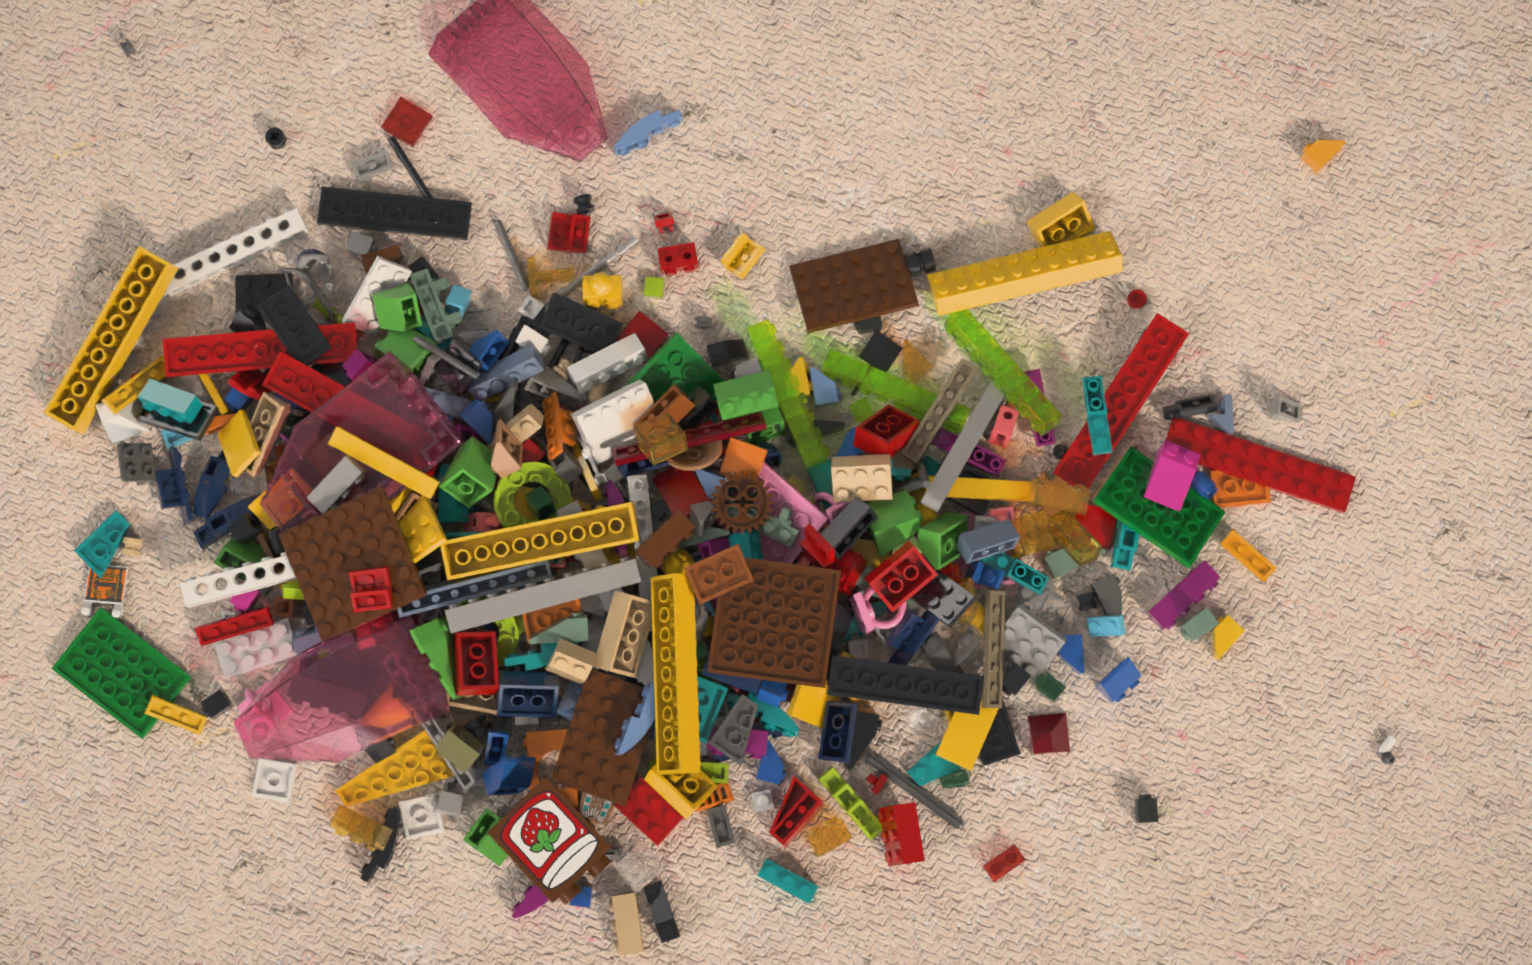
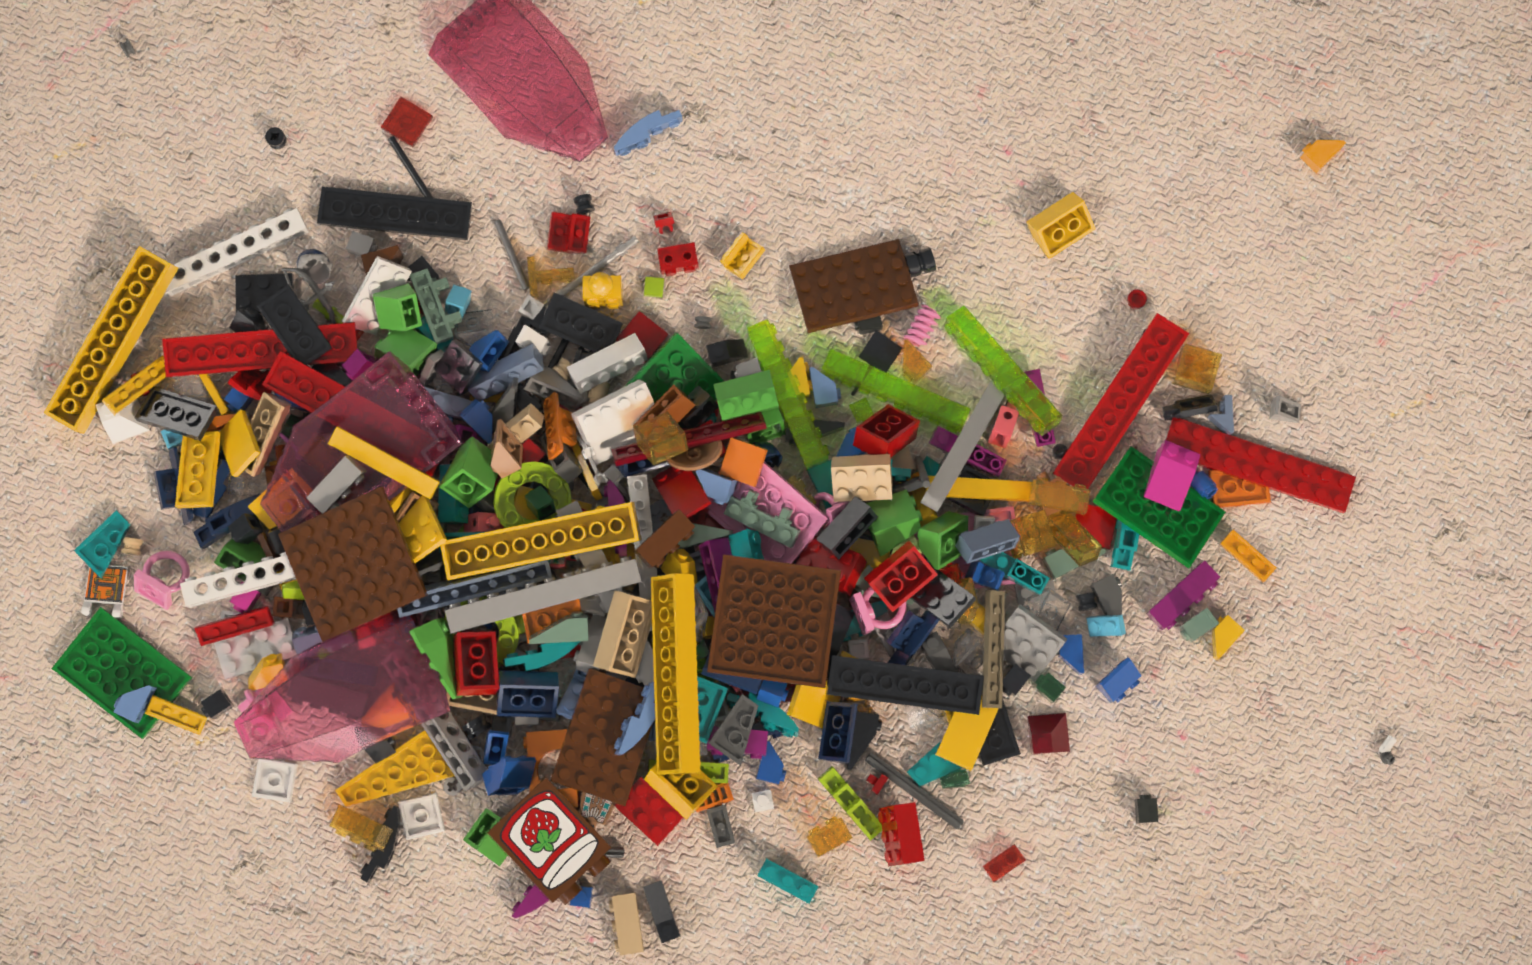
dark grey bracket [117,443,156,485] -> none
teal brick [138,379,203,424] -> none
red slope [349,566,393,612] -> none
light grey plate [352,150,394,182] -> none
dark grey bar [413,334,480,379] -> none
light grey brick [431,790,464,817] -> none
olive slope [434,722,486,772] -> none
tan slope [545,638,596,684] -> none
clear slope [609,835,663,893] -> none
dark orange plate [684,544,754,604] -> none
light grey slope [690,500,717,537] -> none
reddish brown gear [710,471,774,535] -> none
red wedge [769,776,825,848] -> none
red slope [800,524,835,569] -> none
dark tan plate [901,358,979,465] -> none
yellow brick [927,231,1123,316] -> none
teal slope [1082,375,1112,455] -> none
none -> medium blue slope [114,685,157,723]
none -> bright pink tile [134,551,190,610]
none -> yellow tile [175,431,221,508]
none -> yellow slope [248,653,288,691]
none -> bright pink piece [903,304,941,347]
none -> clear yellow brick [1172,343,1222,394]

